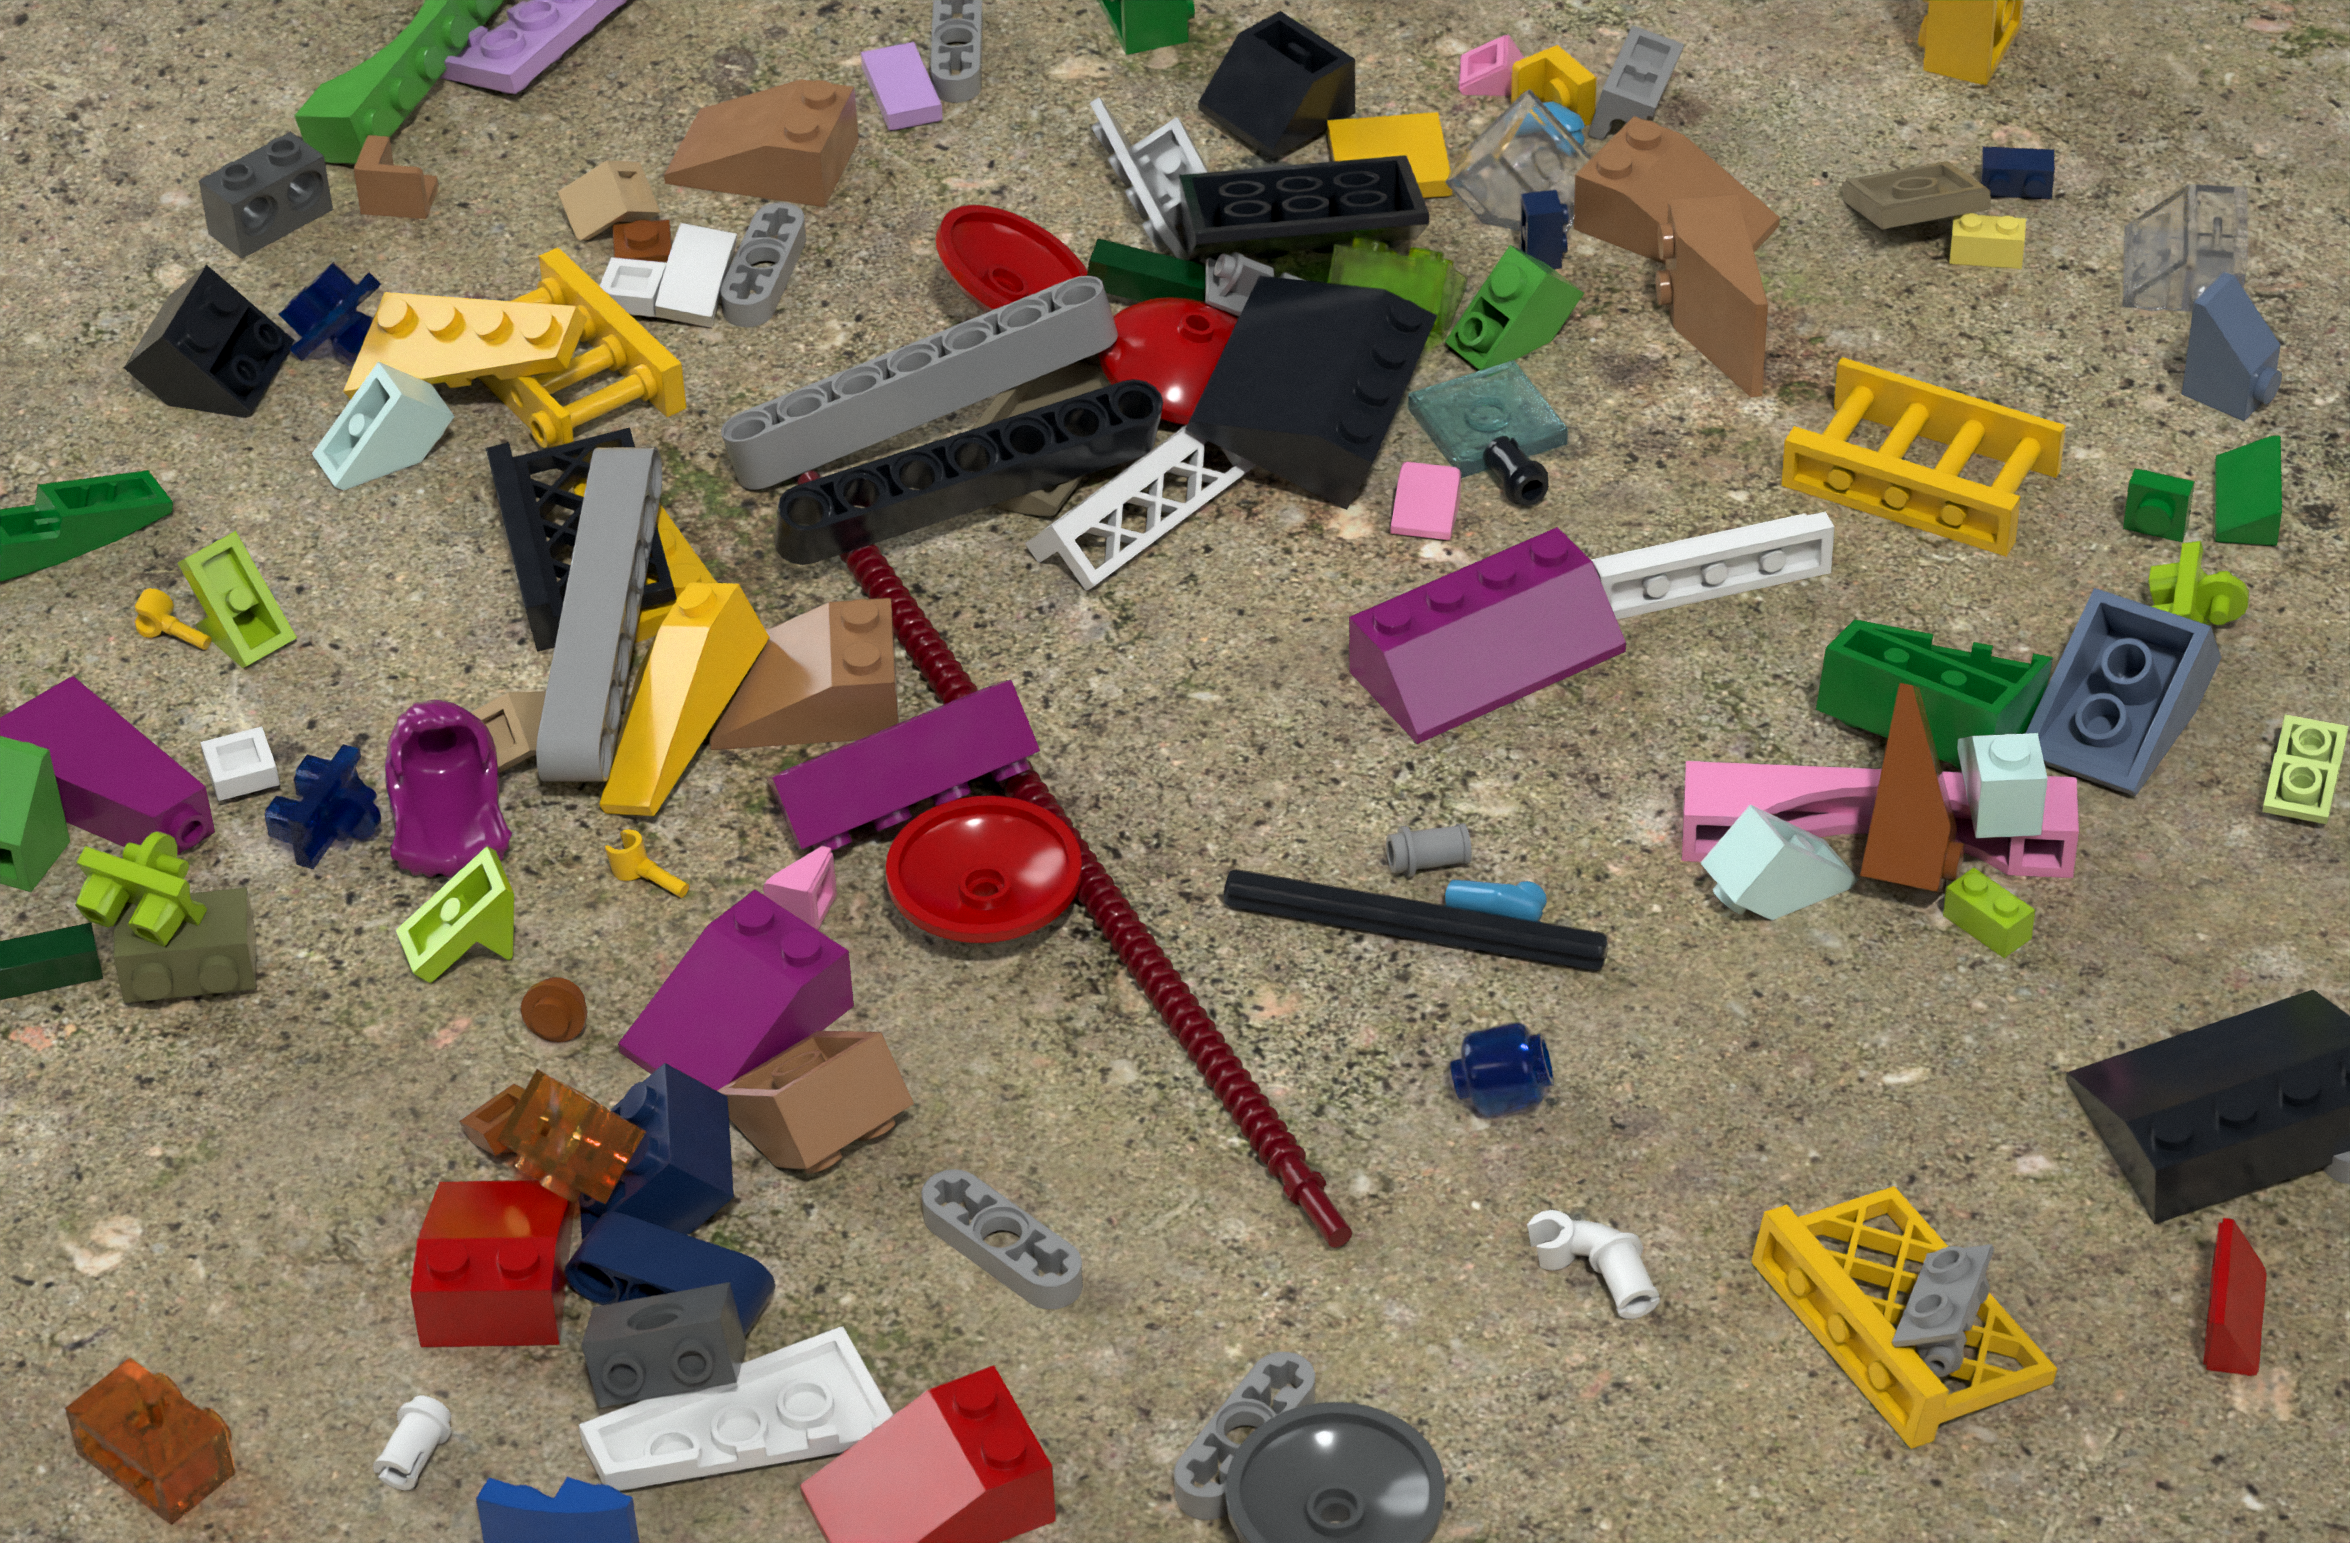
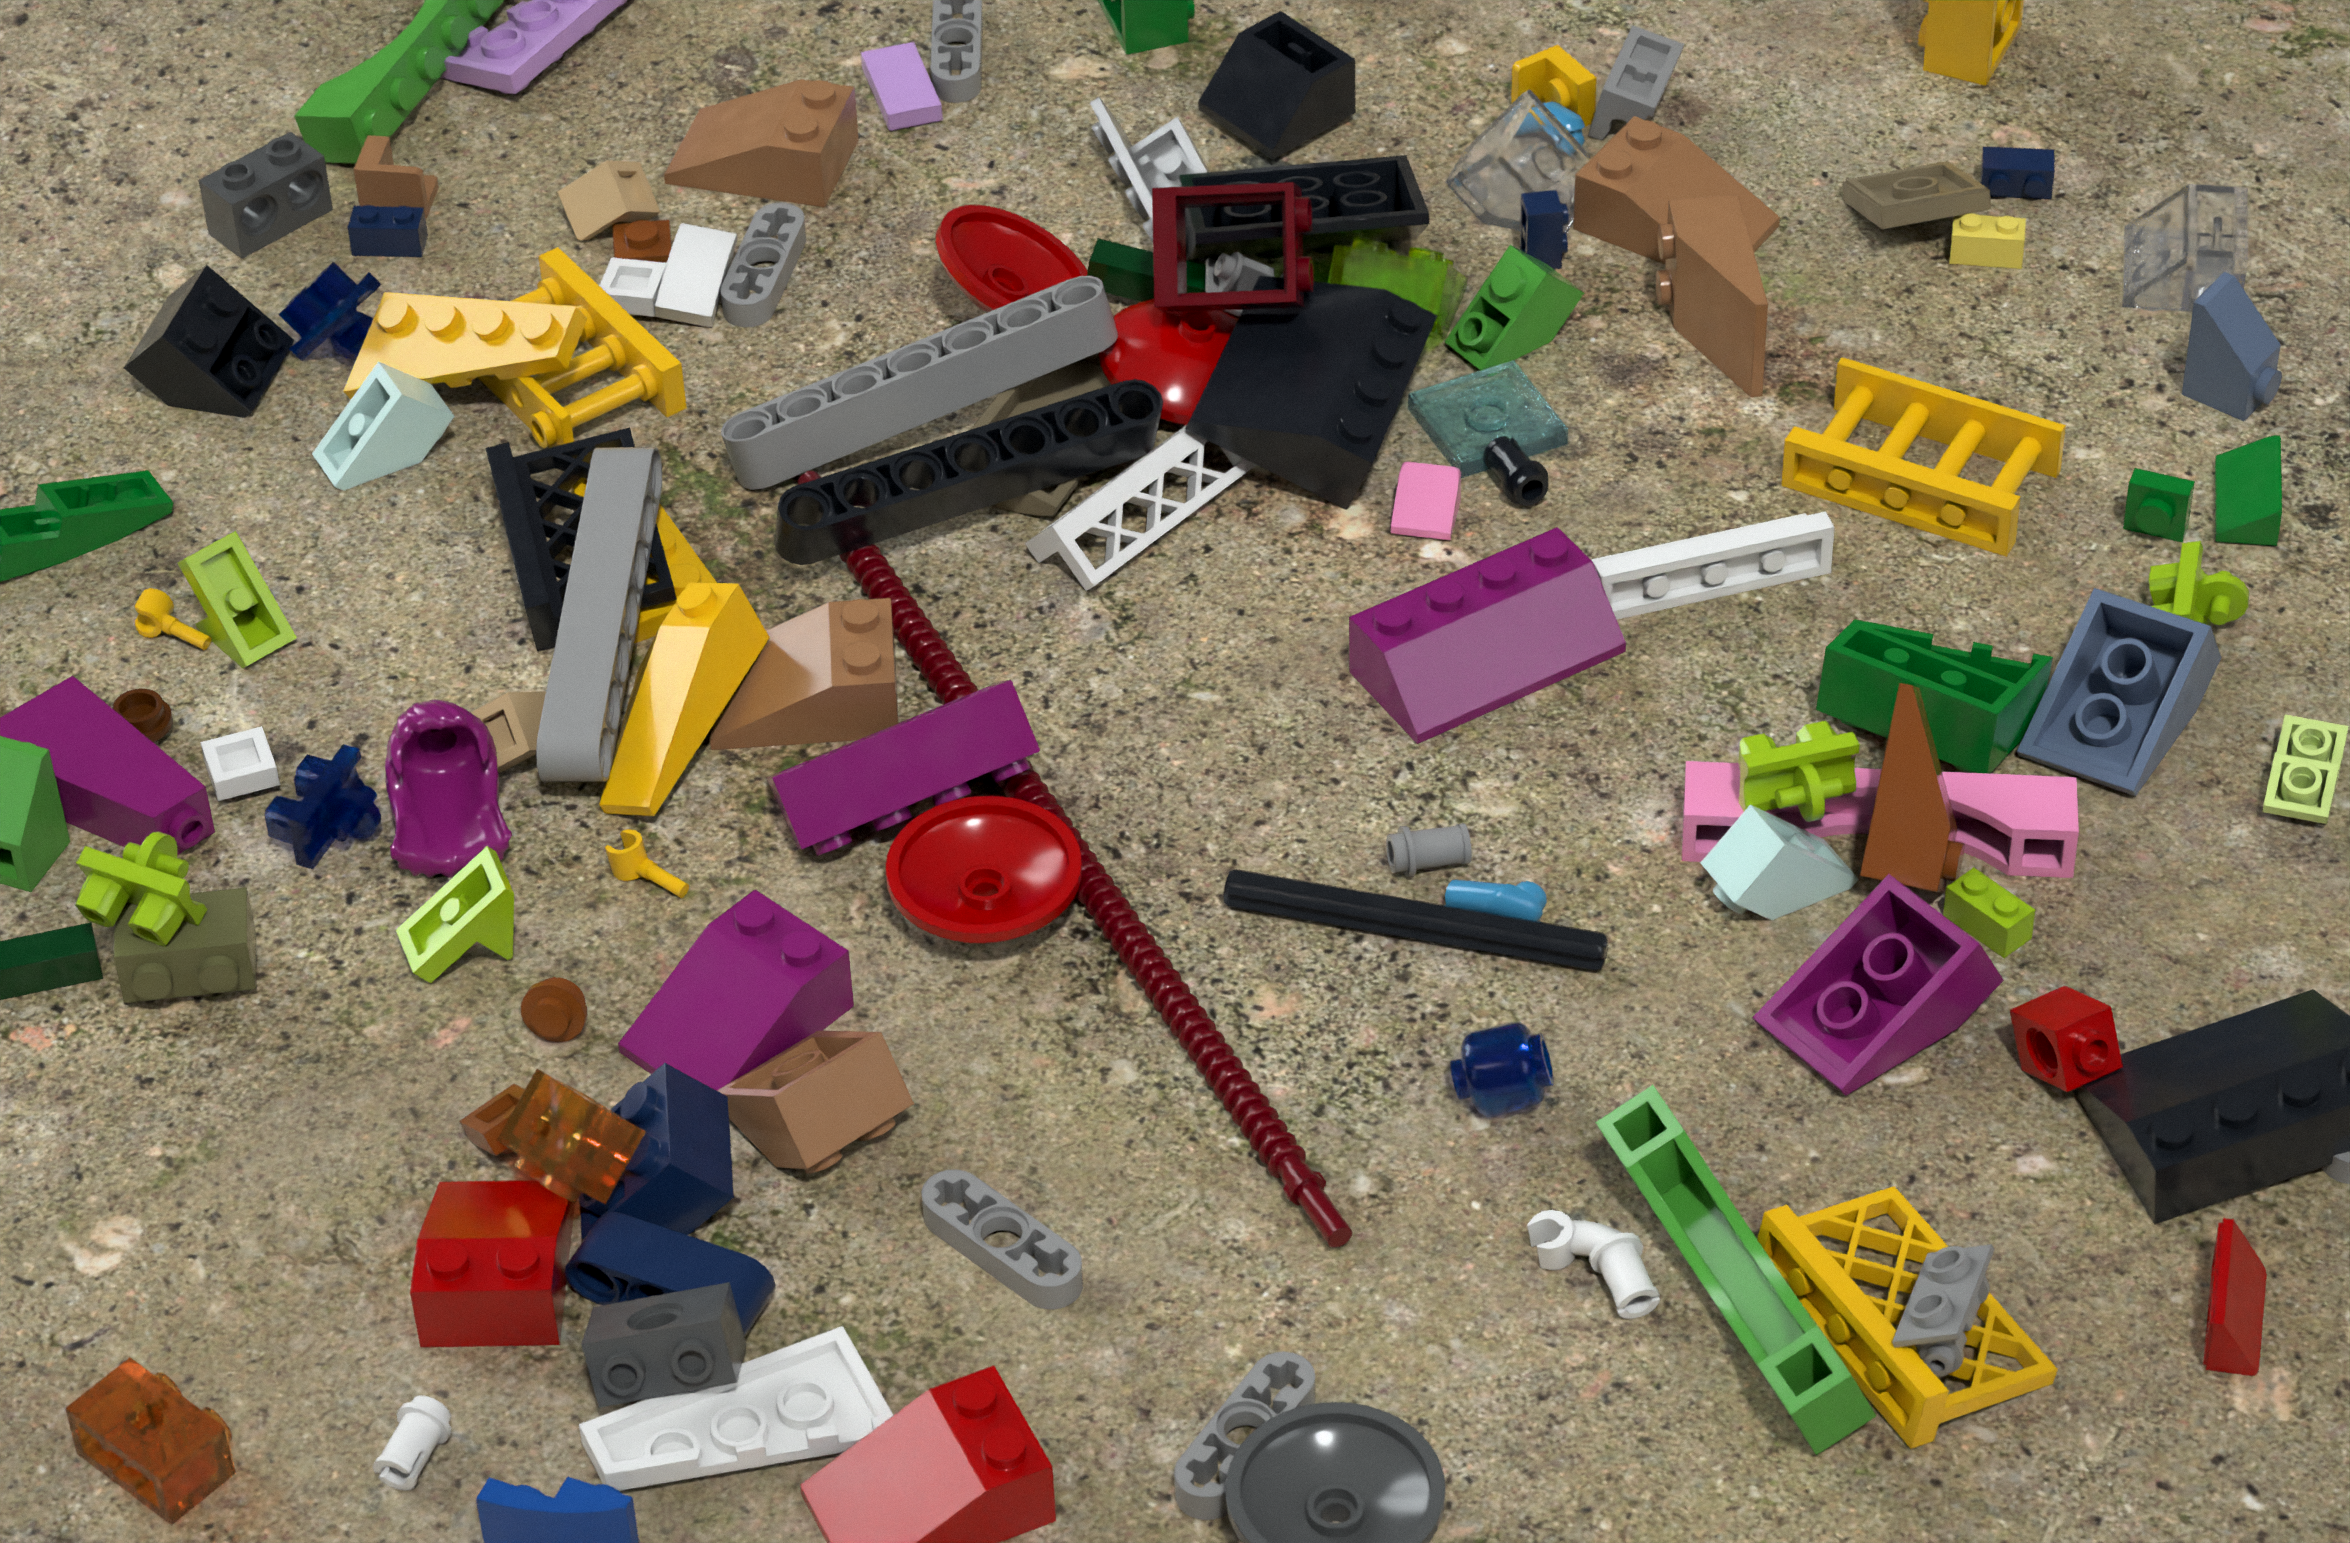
bright pink slope [763,846,837,930] -> none
yellow tile [1327,112,1452,198] -> none
bright pink slope [1459,34,1525,96] -> none
light aqua slope [1957,733,2048,838] -> none
none -> reddish brown plate [112,689,173,743]
none -> dark blue piece [348,205,428,257]
none -> dark red window [1152,182,1314,312]
none -> bright green arch [1595,1085,1876,1455]
none -> lime hips [1738,720,1860,822]
none -> magenta slope [1752,874,2004,1096]
none -> red brick [2009,986,2123,1092]

